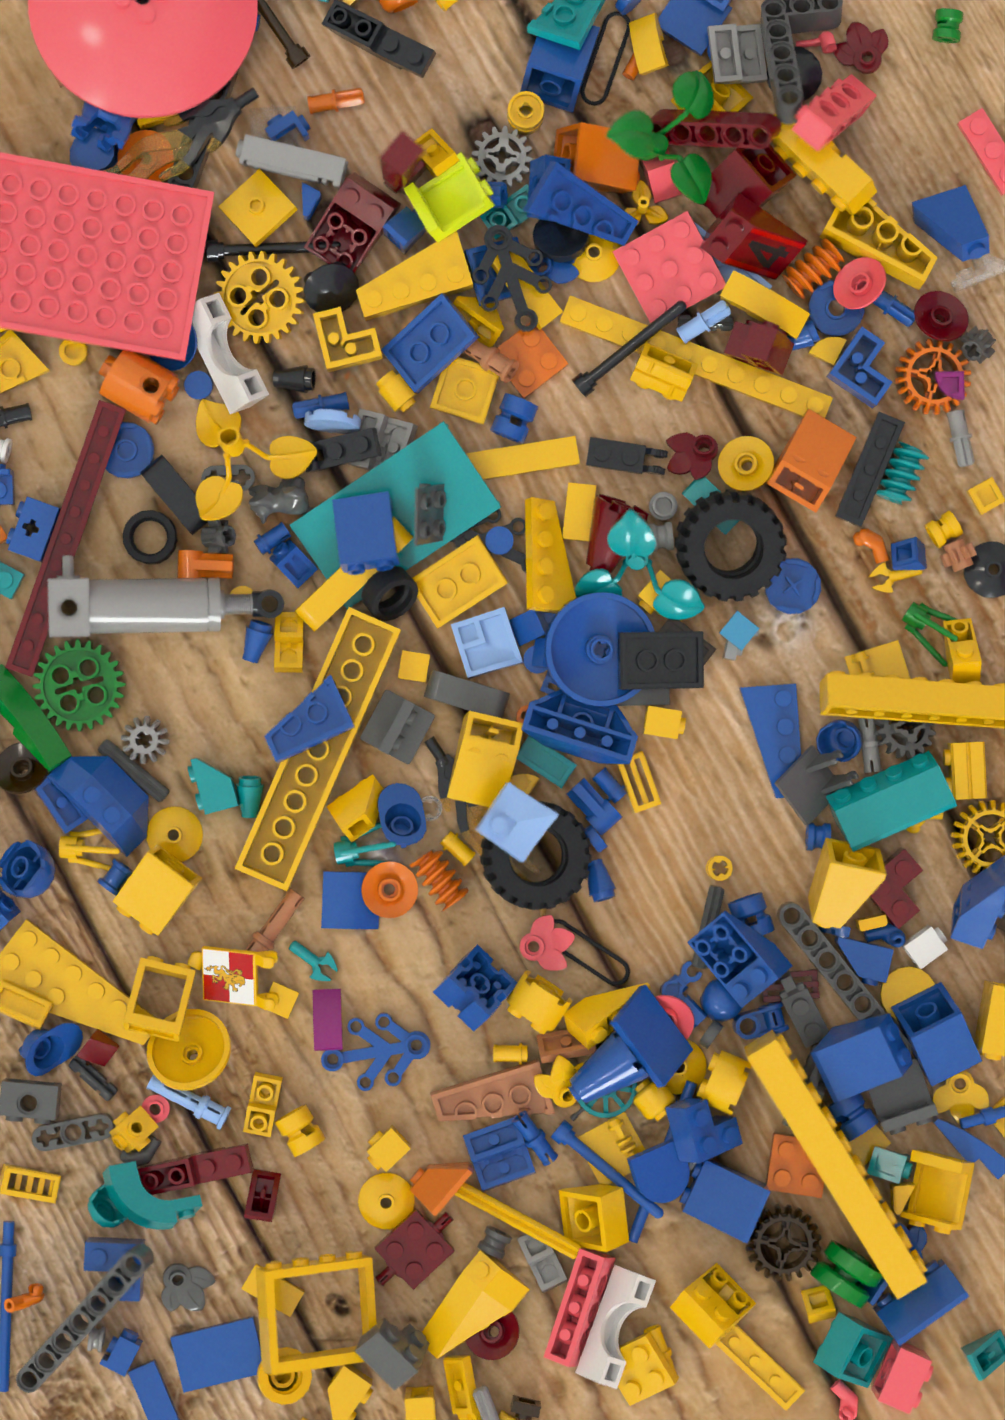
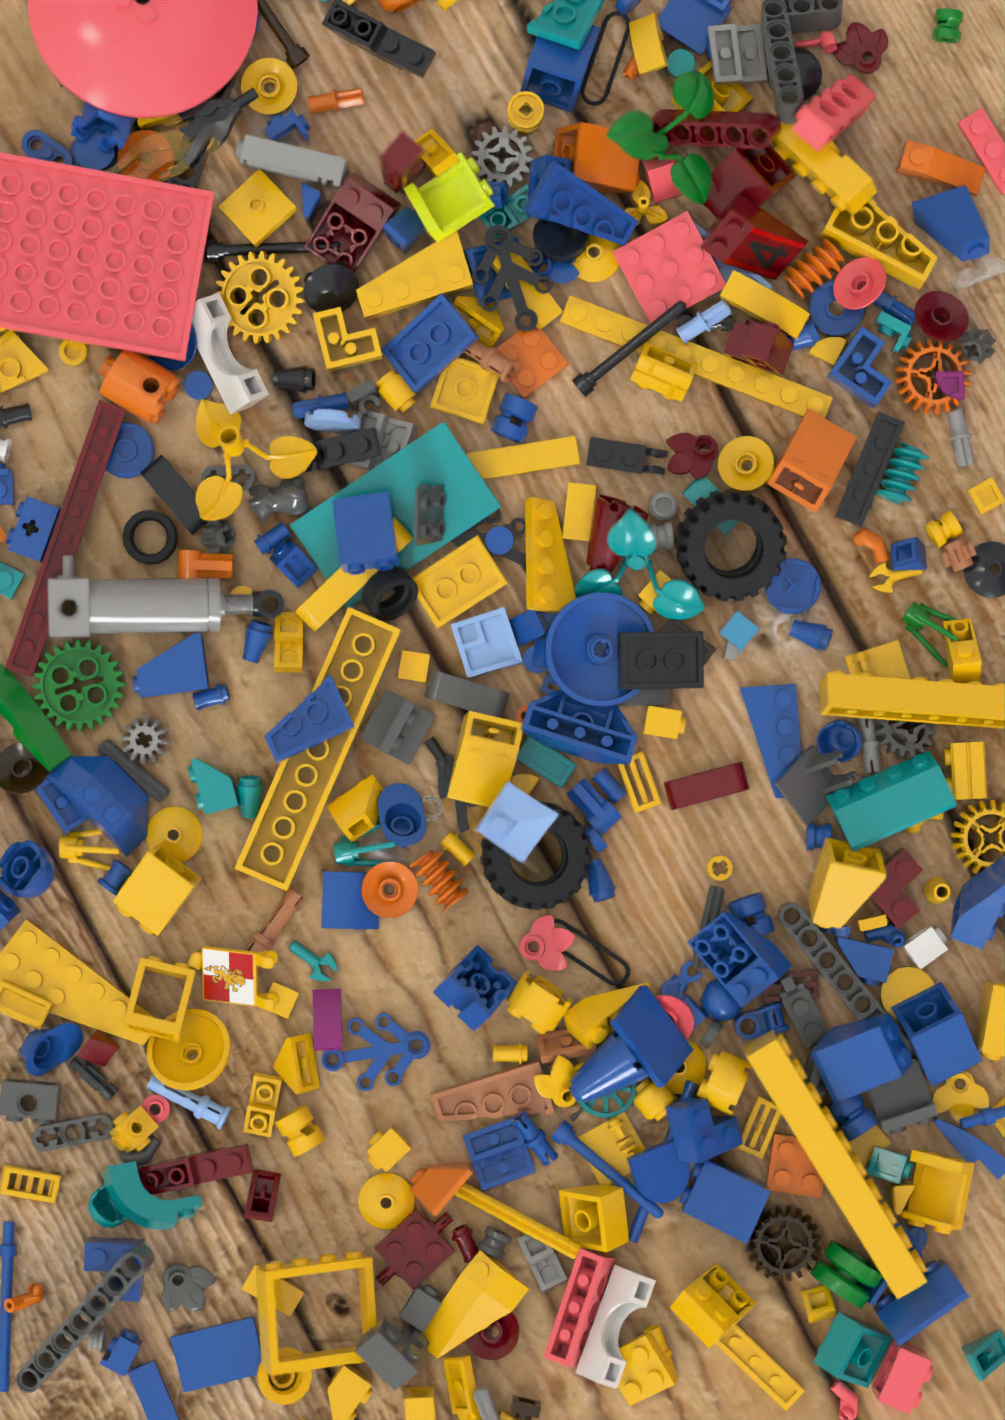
none -> blue plate [21,130,74,166]
none -> blue slope [133,632,210,698]
none -> blue pin [193,683,230,711]
none -> yellow dish [241,58,298,115]
none -> yellow slope [273,1033,320,1094]
none -> dark grey tile [346,379,381,417]
none -> dark grey brick [400,1284,442,1332]
none -> dark red pin [451,1224,479,1263]
none -> dark red beam [664,762,750,810]
none -> teal tile [666,49,695,79]
none -> yellow tile [736,1095,782,1159]
none -> blue cone [789,620,833,651]
none -> teal bracket [873,311,912,354]
none -> orange slope [896,140,985,196]
none -> yellow cone [923,876,952,905]

